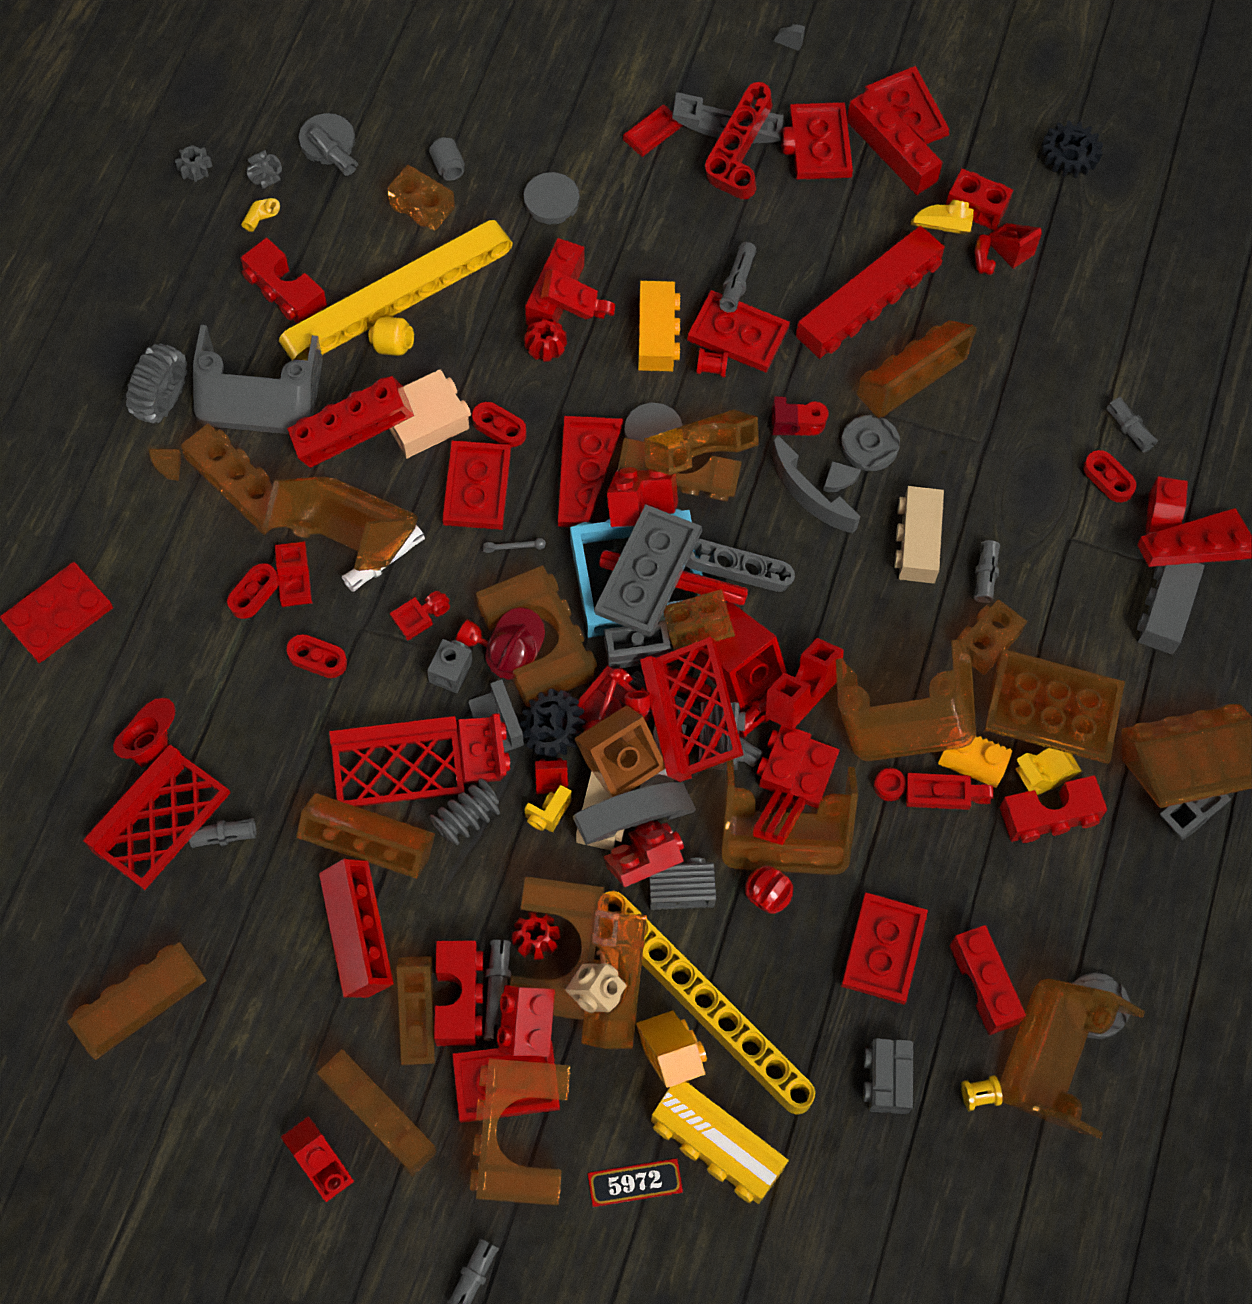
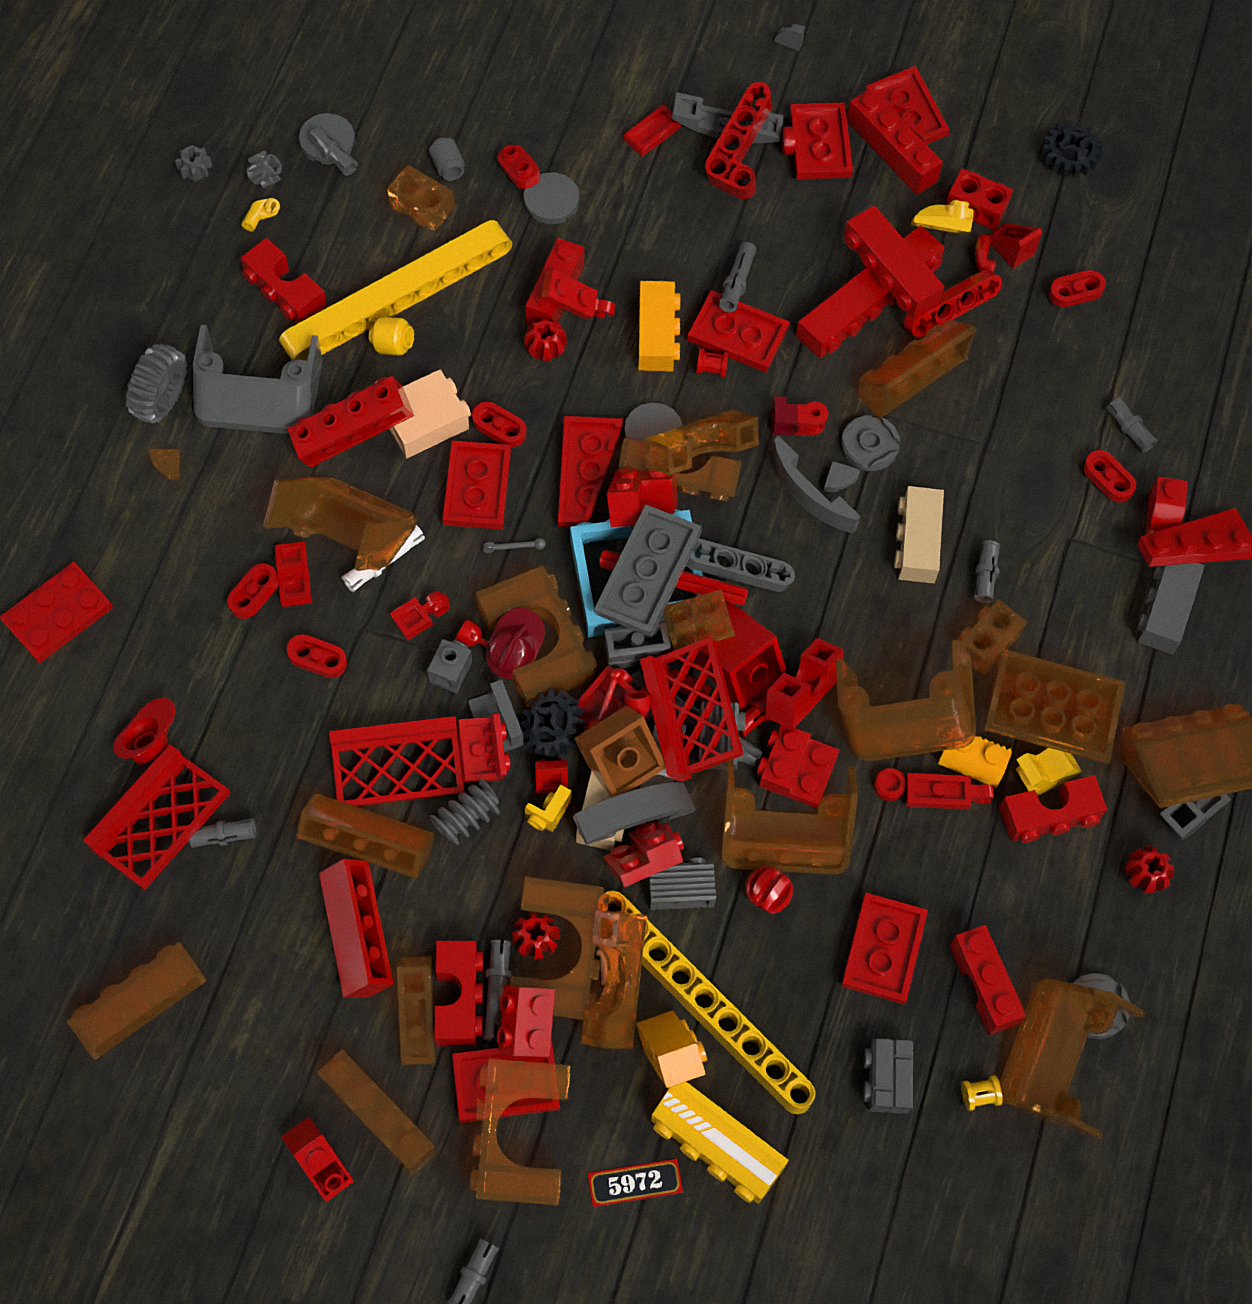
clear orange brick [181,423,291,535] -> none
tan brick [565,963,627,1013] -> none
red tile [753,790,806,845] -> none
none -> red plate [498,145,541,189]
none -> red brick [844,205,945,318]
none -> red beam [904,269,1002,337]
none -> red plate [1049,270,1106,307]
none -> red piece [1126,846,1174,894]

